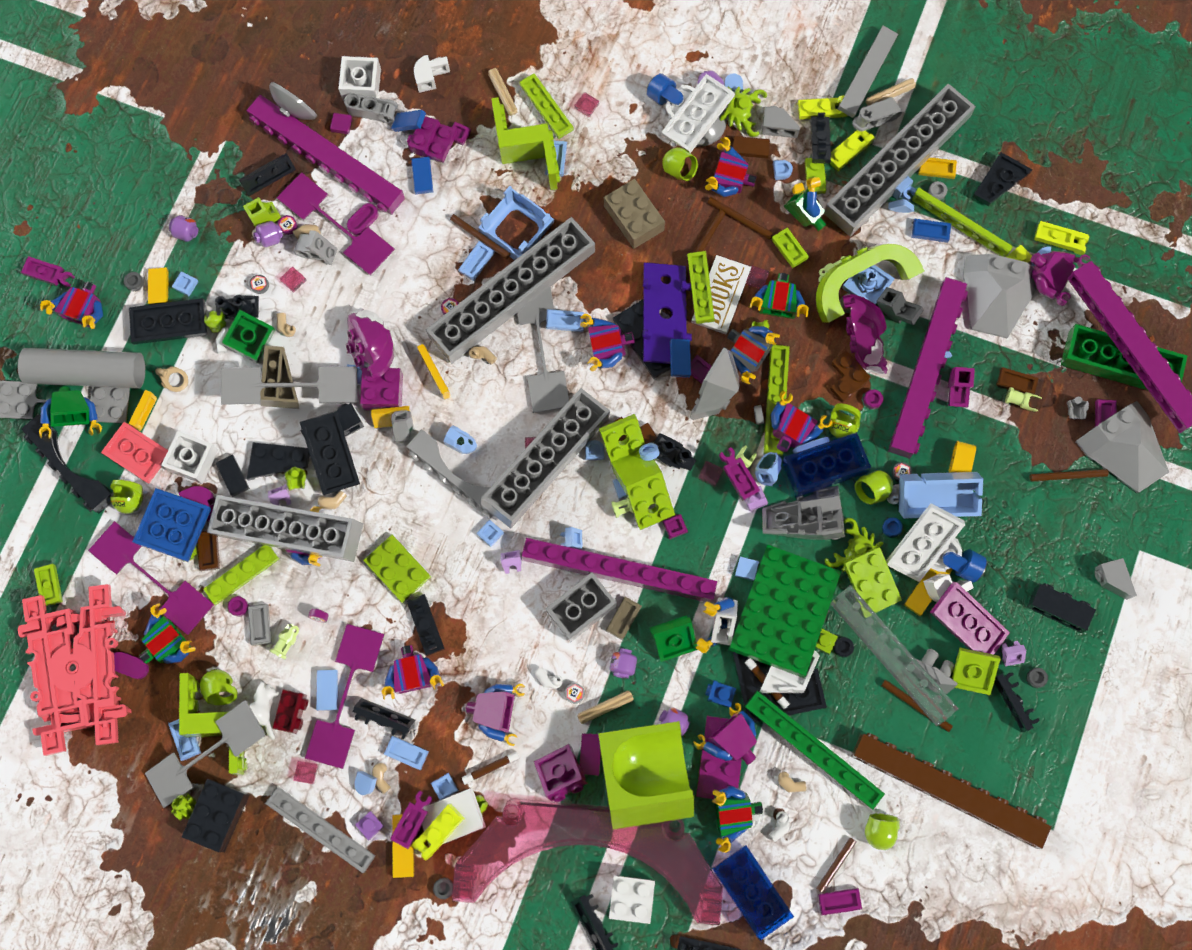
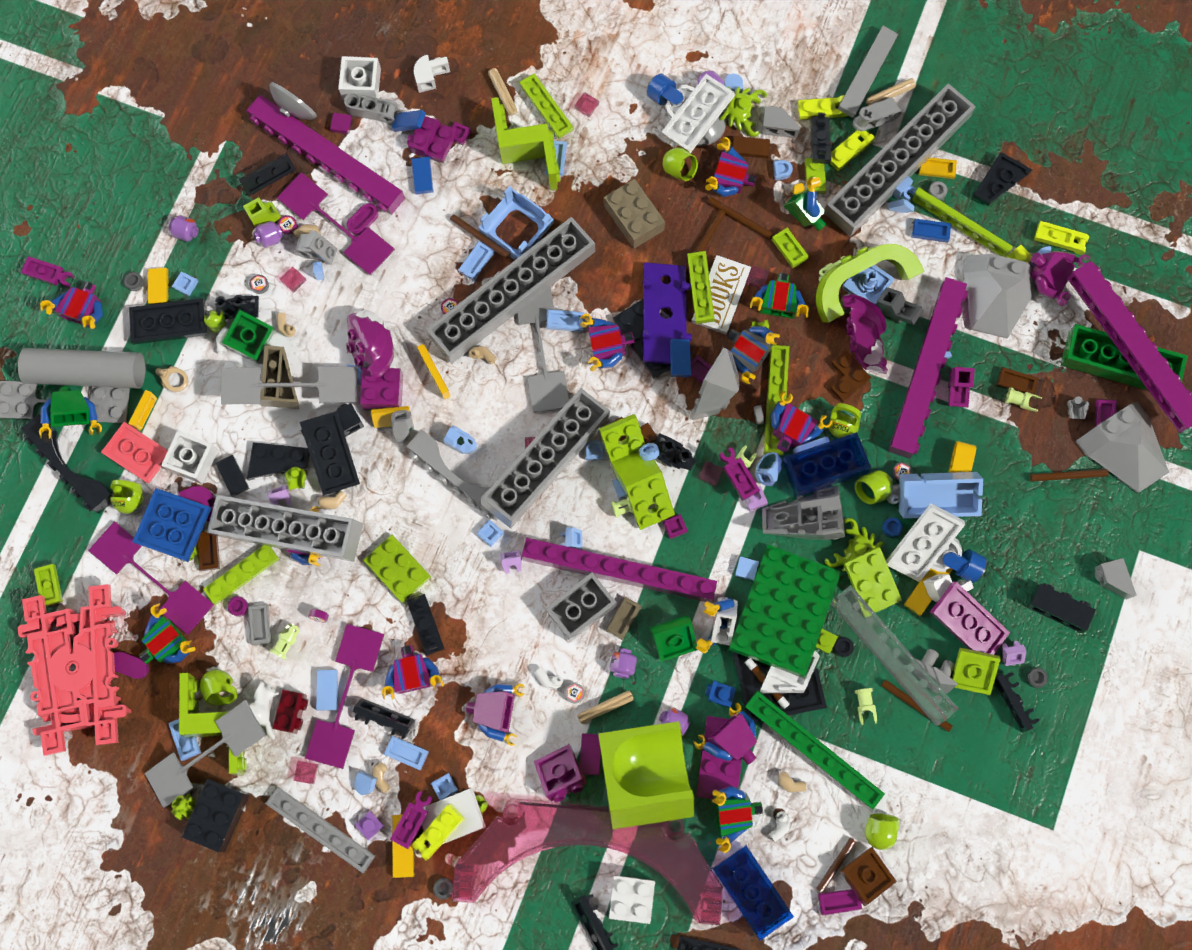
reddish brown bar [462,751,519,784] -> none
reddish brown brick [851,733,1052,849] -> none
magenta tile [863,389,883,409] -> none
none -> light blue tile [313,261,324,280]
none -> reddish brown plate [840,847,897,906]
none -> yellowish green piece [855,688,877,725]

